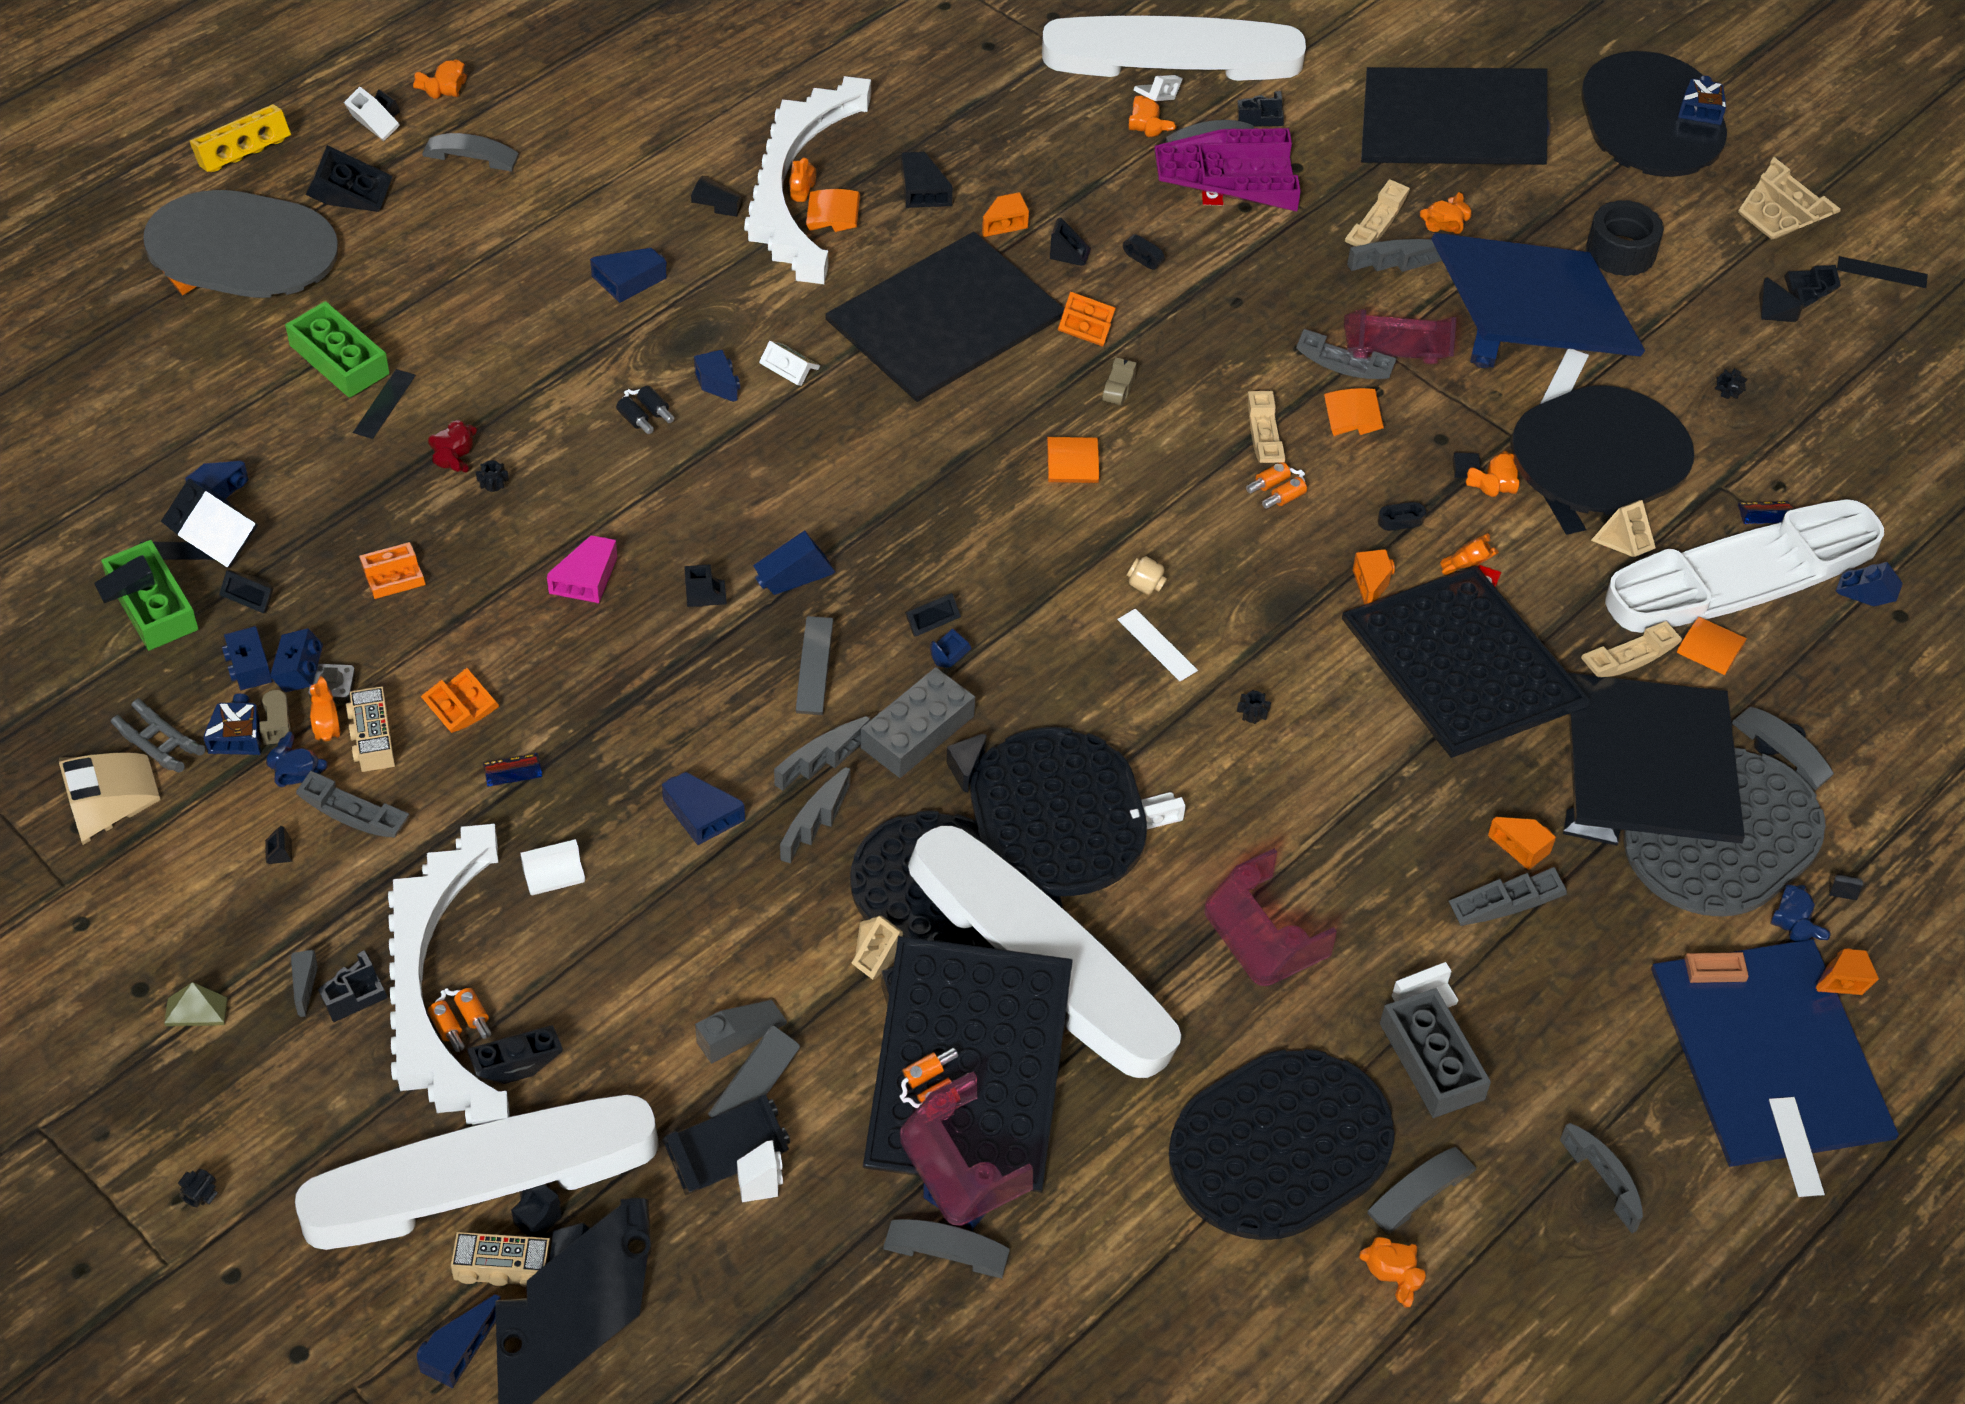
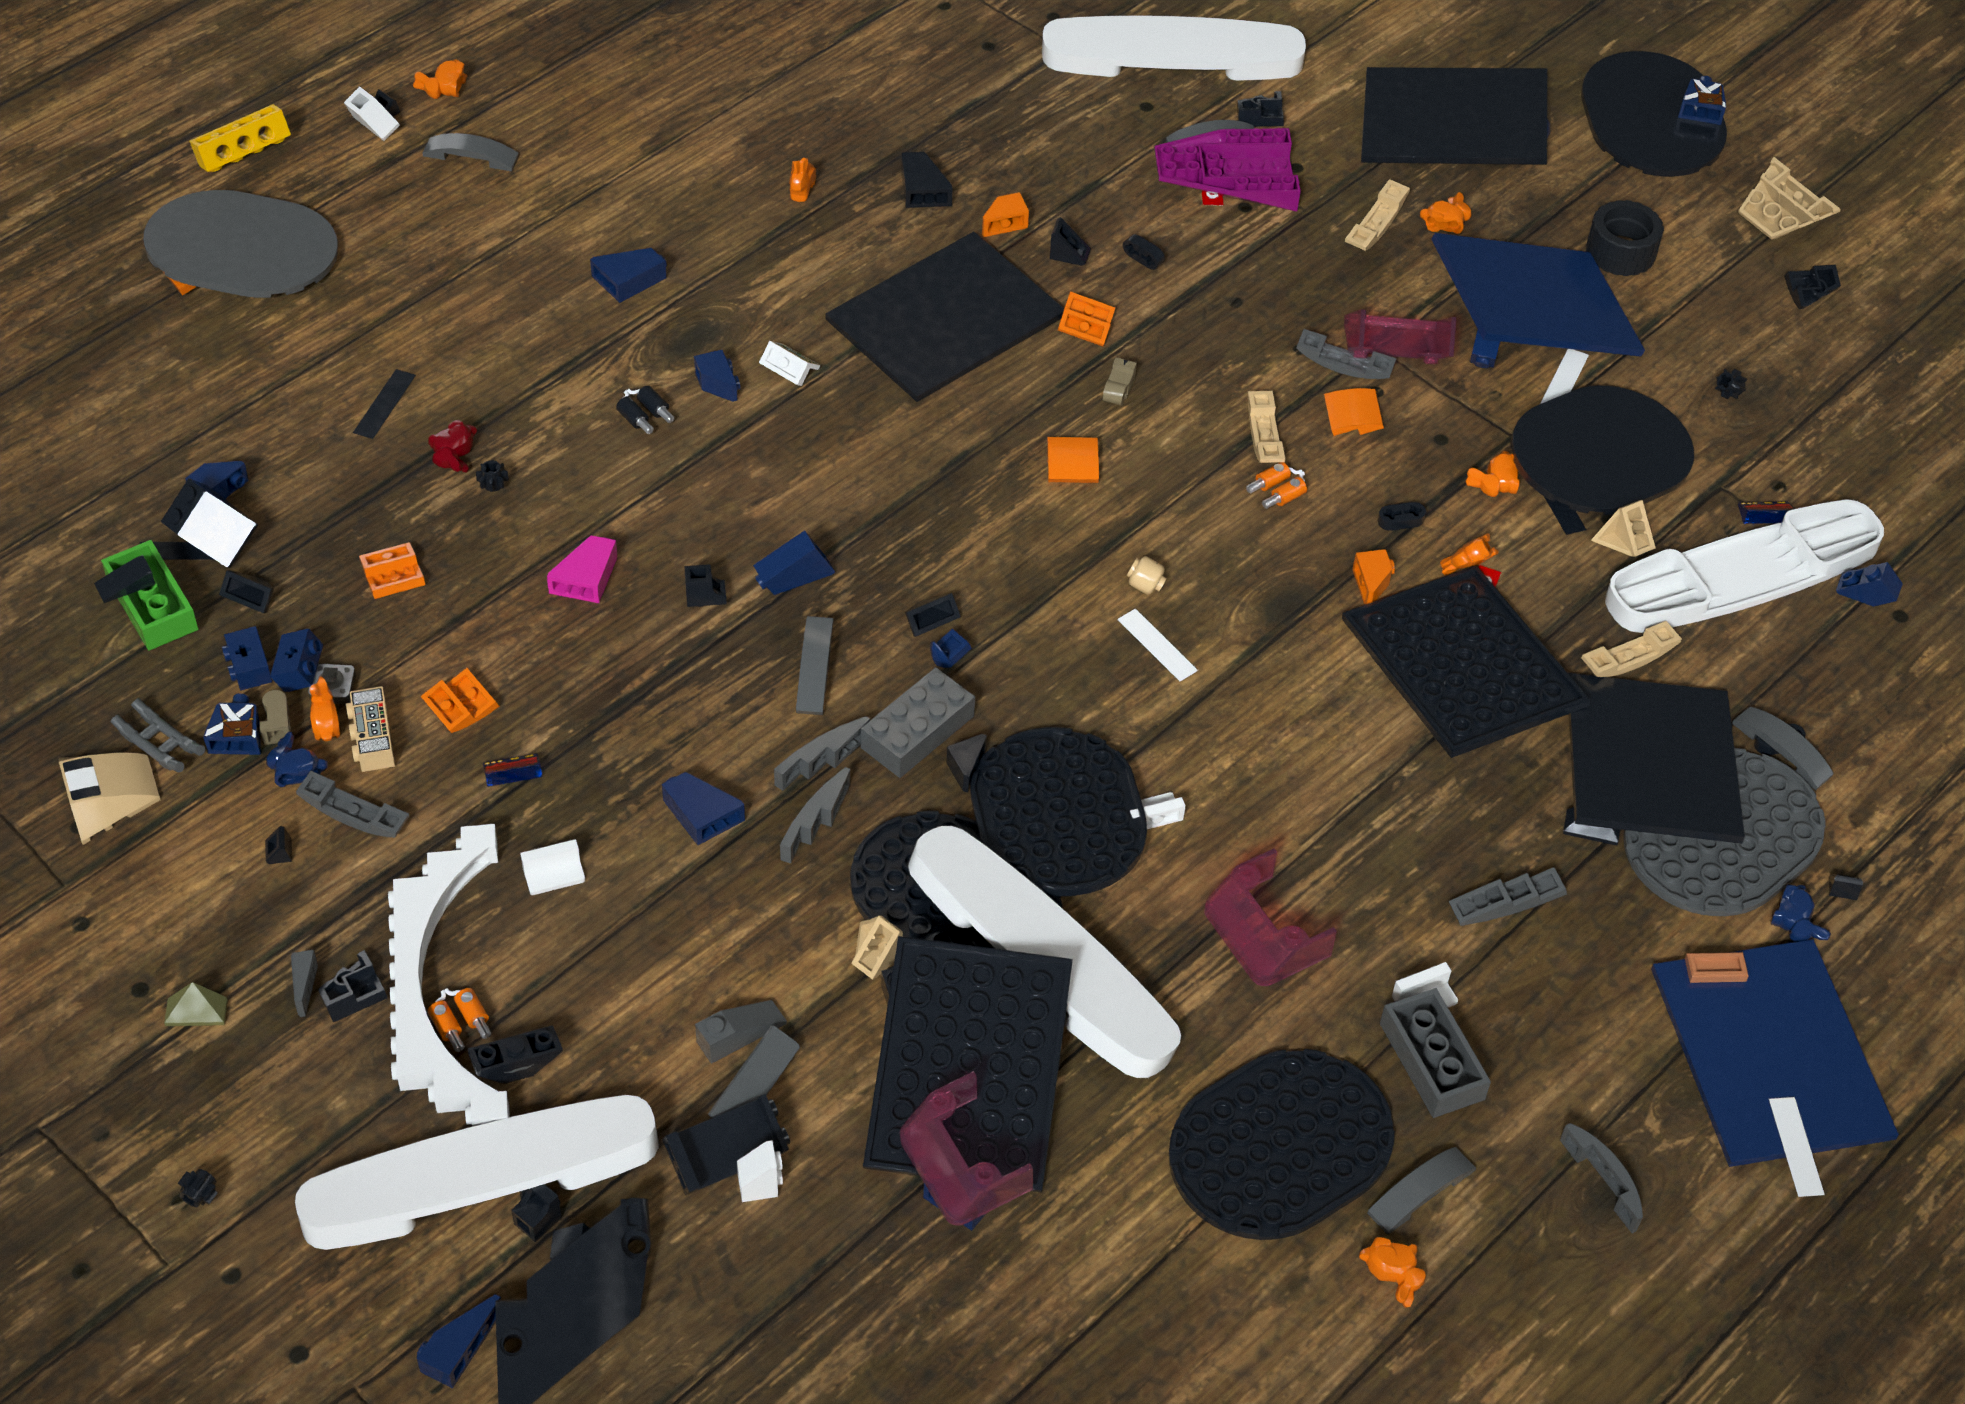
bright green brick [285,301,389,398] -> none
black slope [306,145,393,212] -> none
brick [451,1232,551,1288] -> none
black slope [691,176,743,217] -> none
white arch [744,76,871,284] -> none
orange slope [806,189,860,232] -> none
dark grey slope [884,1219,1010,1279] -> none
orange piece [900,1048,973,1115] -> none
orange animal [1129,96,1177,137] -> none
white panel [1134,75,1182,101] -> none
black gear [1237,690,1271,724] -> none
dark grey slope [1347,239,1442,272] -> none
black tile [1452,453,1481,478] -> none
orange slope [1488,817,1556,870] -> none
orange slope [1677,617,1747,675] -> none
black slope [1759,277,1804,322] -> none
orange slope [1816,948,1879,995] -> none
black sticker [1837,256,1928,288] -> none

